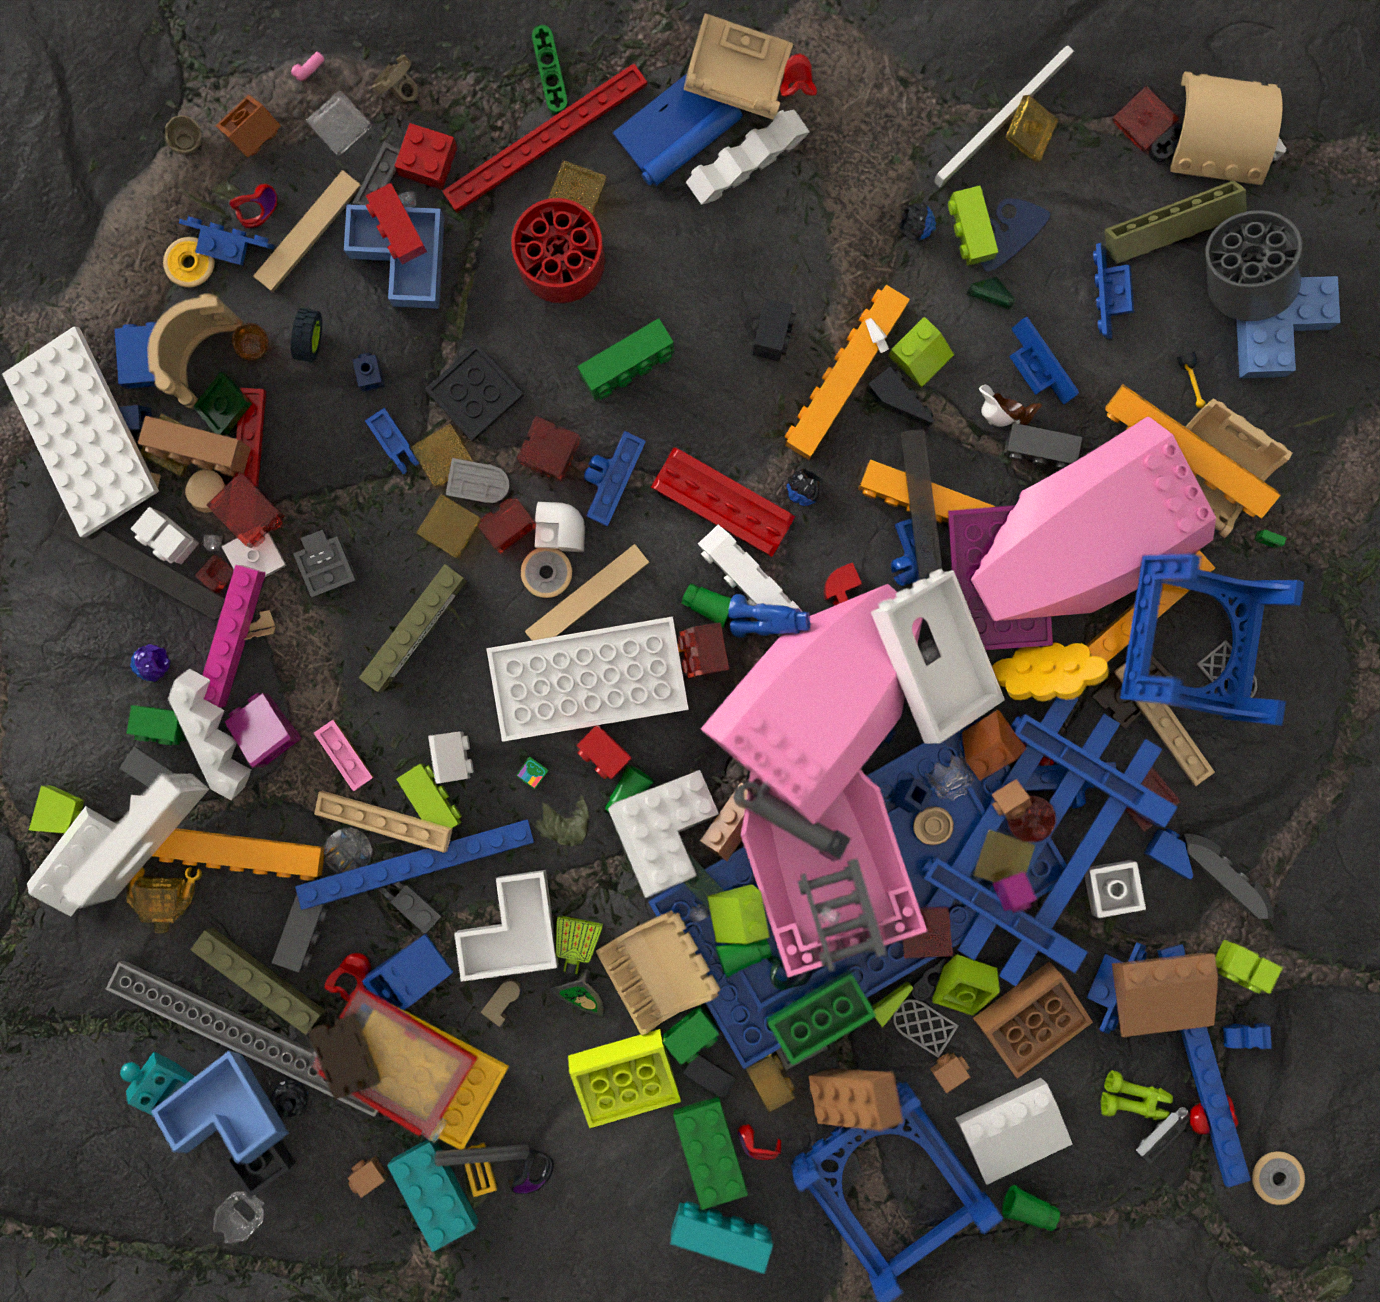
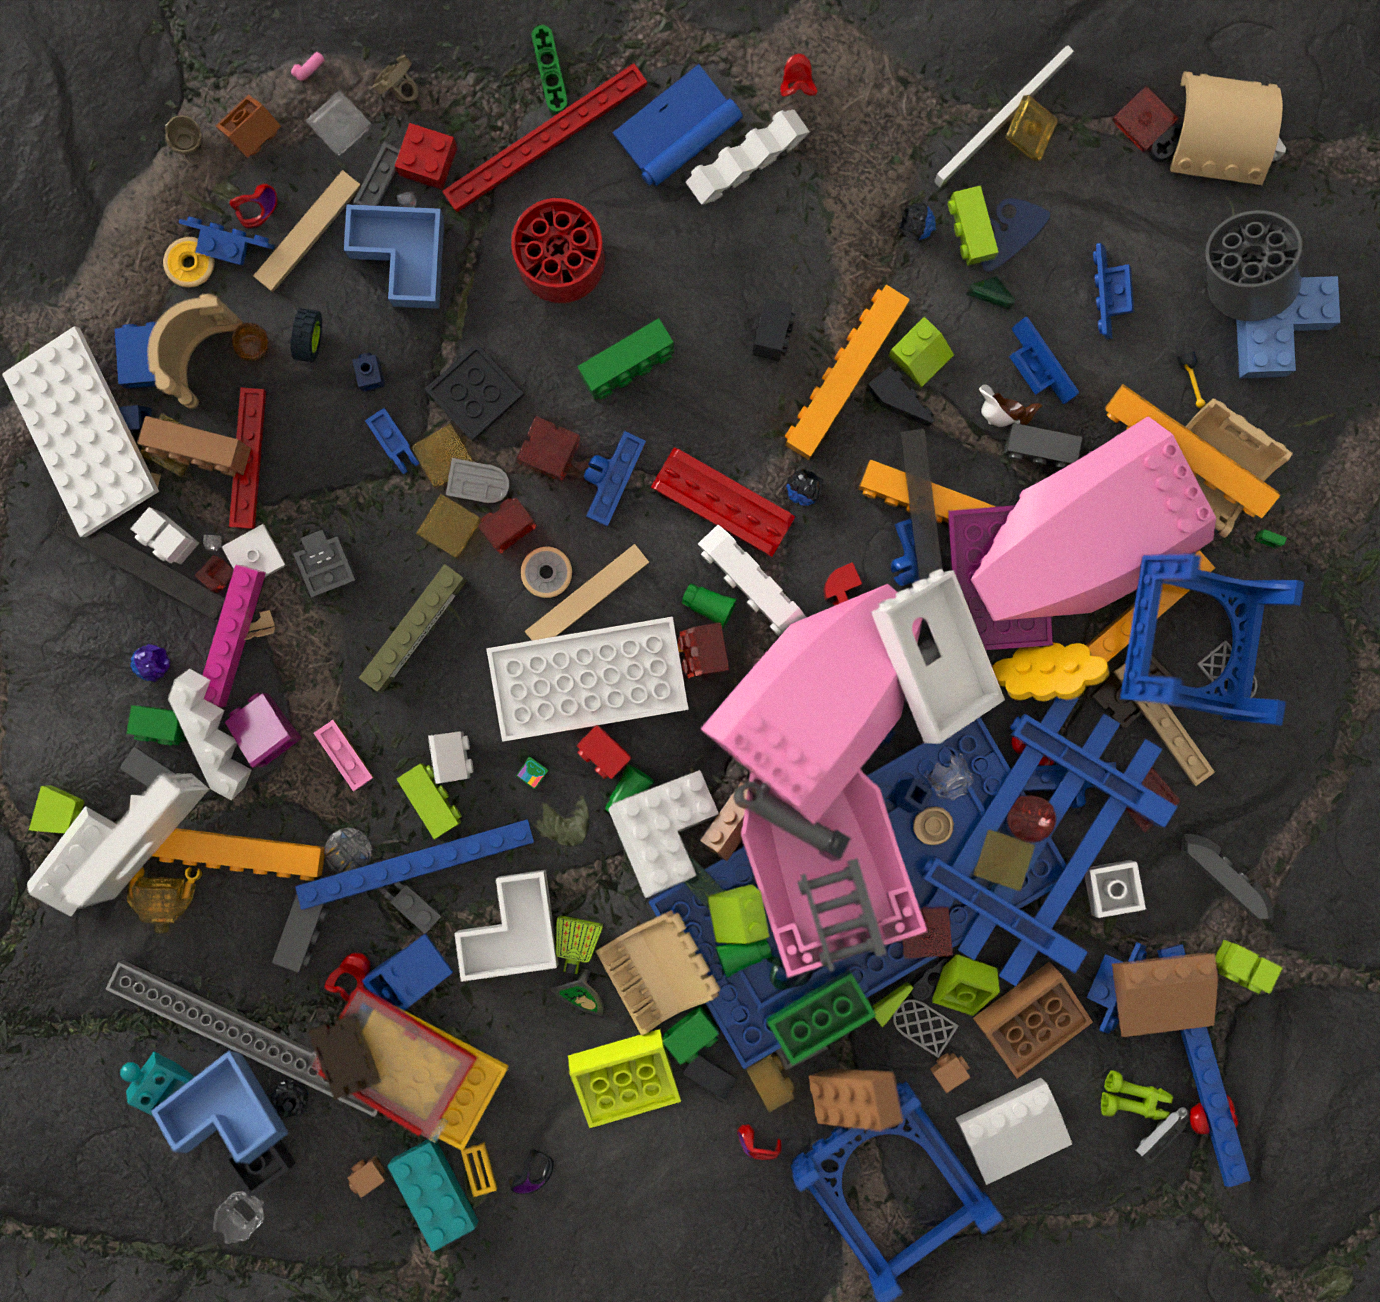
tan piece [185,469,226,513] -> none
olive brick [190,927,326,1035] -> none
dark green plate [193,372,252,436] -> none
clear red brick [206,472,285,548] -> none
tan tile [314,791,453,853] -> none
red brick [365,183,427,265] -> none
dark grey axle [434,1144,530,1166] -> none
dark tan leg [481,979,522,1027] -> none
white brick [535,502,585,552] -> none
clear yellow plate [548,160,607,215] -> none
teal brick [670,1201,773,1274] -> none
green brick [674,1096,748,1210] -> none
tan hinge [684,13,793,120] -> none
clear hinge [690,904,711,924] -> none
blue piece [729,594,811,638] -> none
clear hinge [820,906,842,927] -> none
white bar [865,318,889,353] -> none
dark orange slope [962,710,1026,780] -> none
medium nougat brick [992,779,1032,820] -> none
magenta brick [993,872,1036,913] -> none
green plant [1002,1185,1060,1231] -> none
olive brick [1104,180,1247,264] -> none
blue slope [1143,828,1193,880] -> none
blue leg [1223,1023,1272,1049] -> none
wheel [1252,1151,1305,1205] -> none

